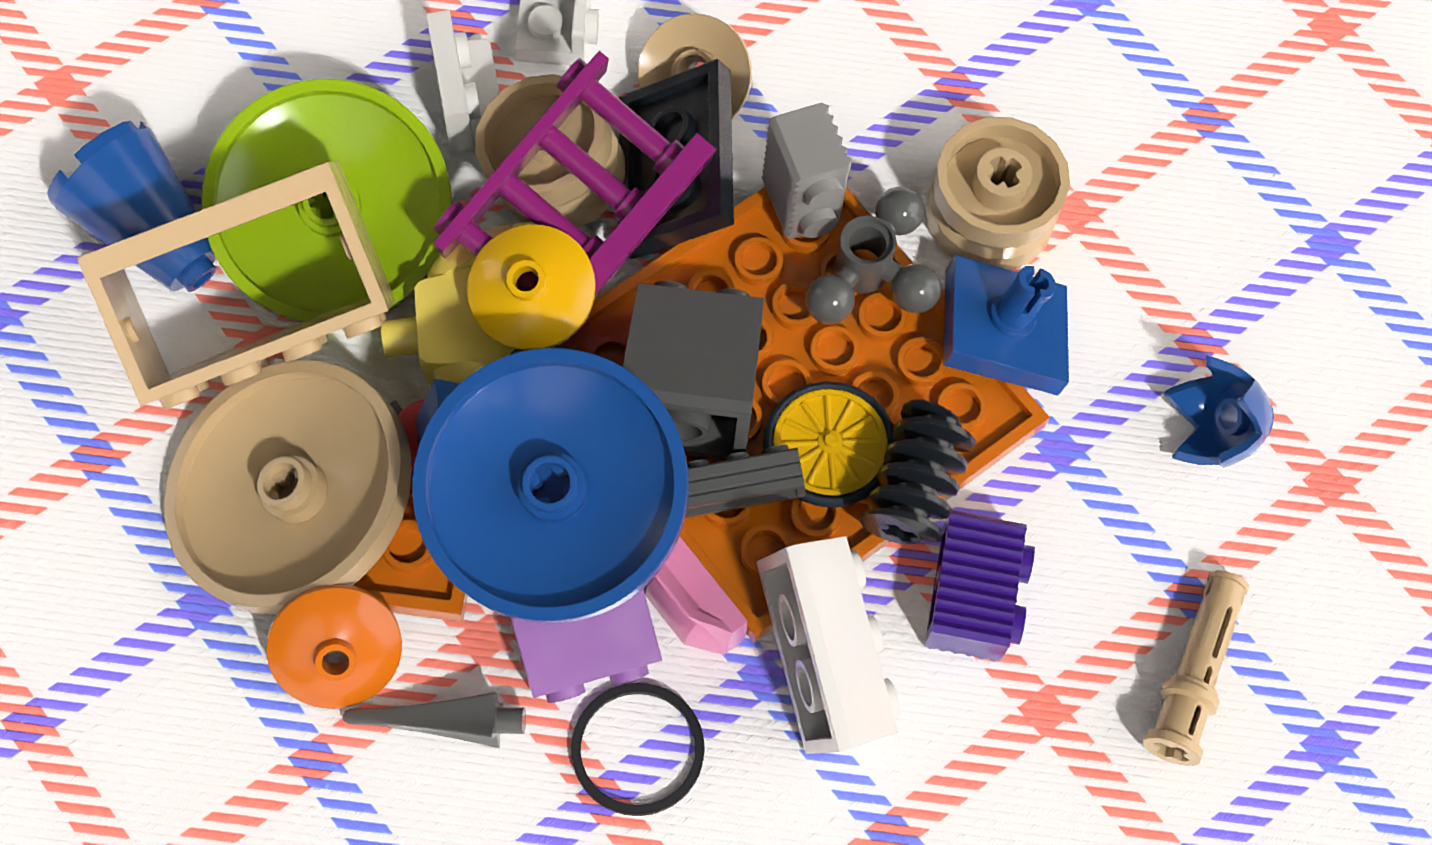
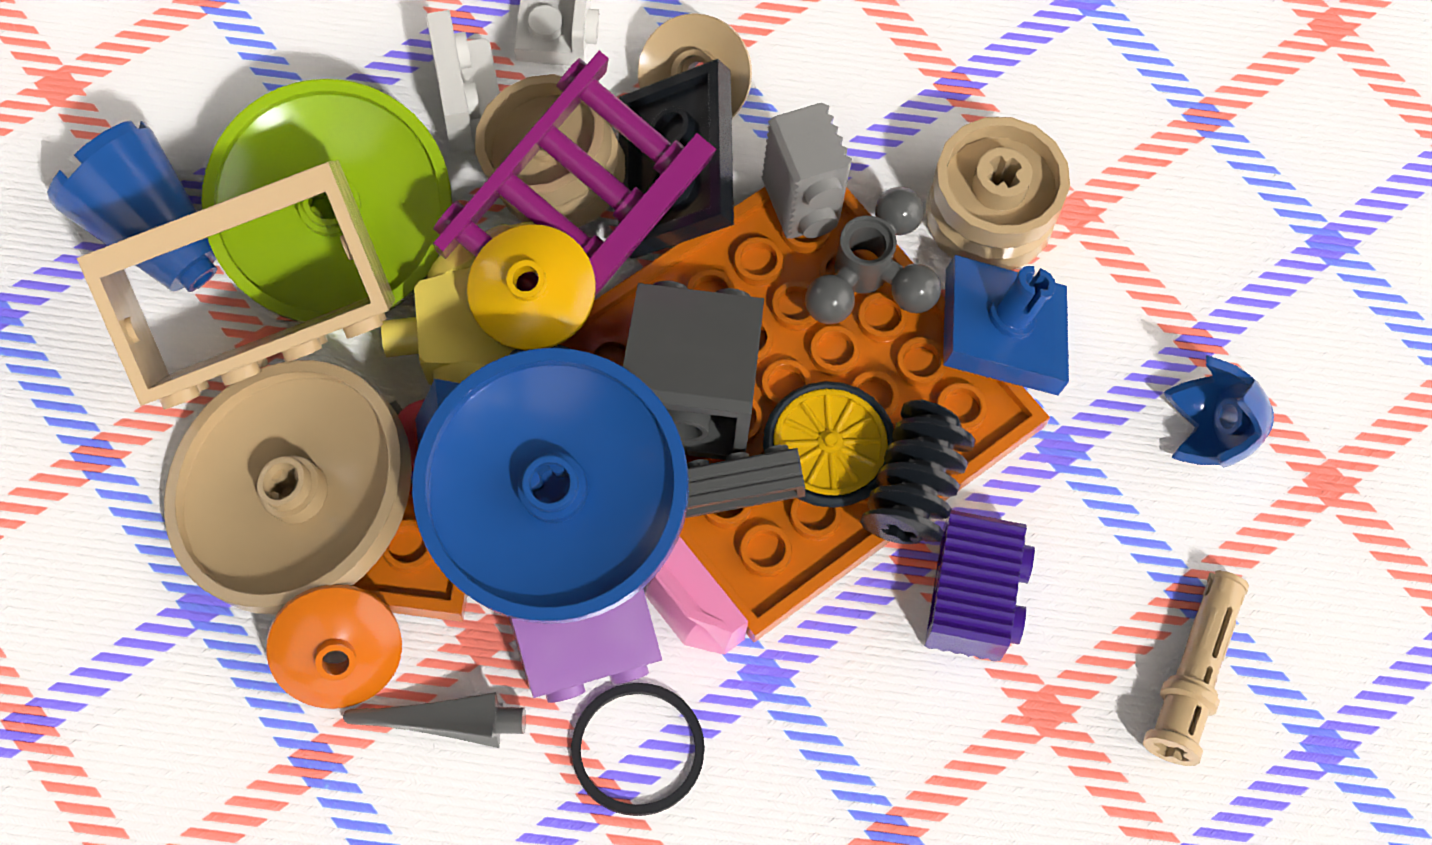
white slope [756,536,900,754] -> none

